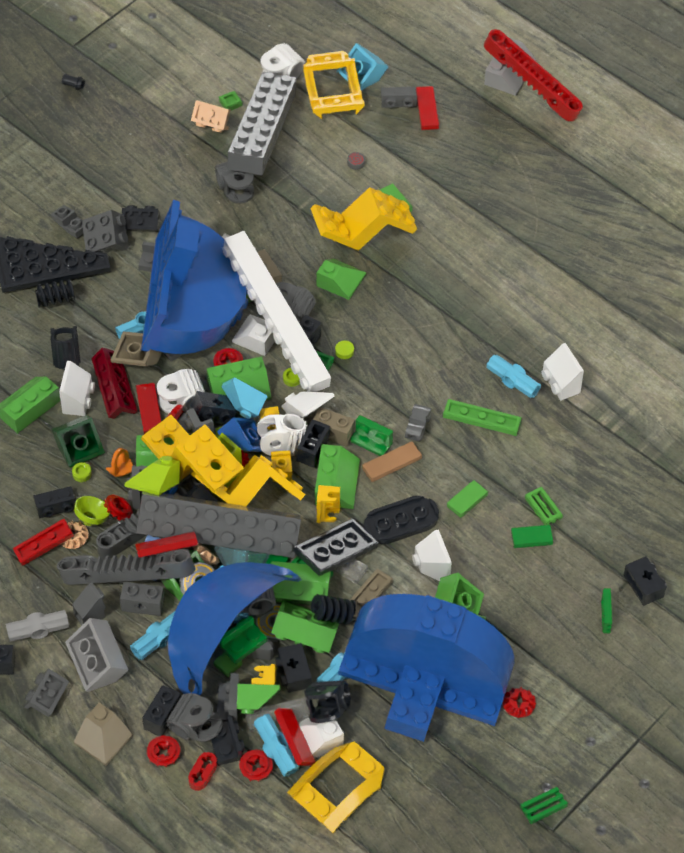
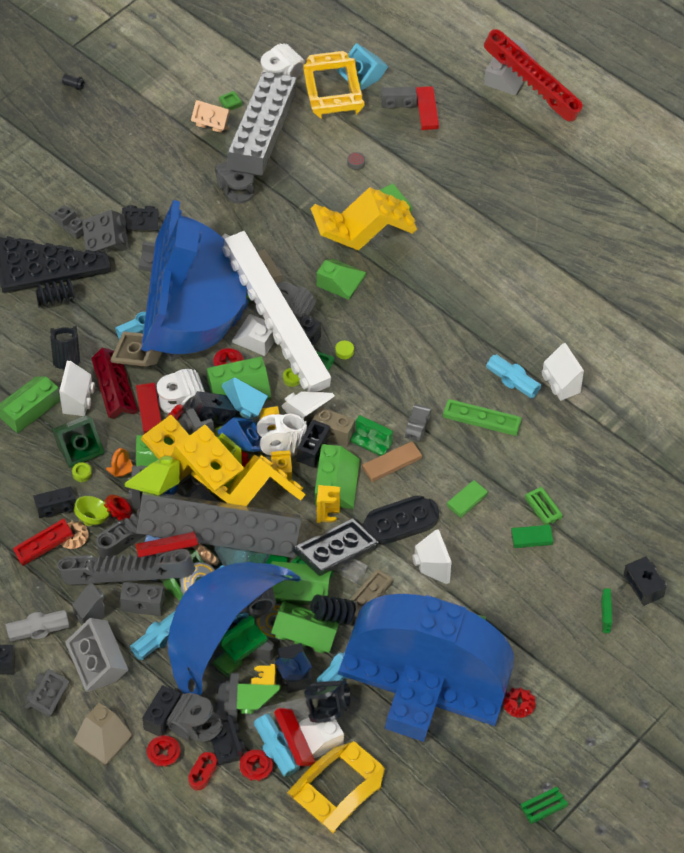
bright green slope [435,573,484,615] -> none
none -> dark blue bracket [275,652,312,680]

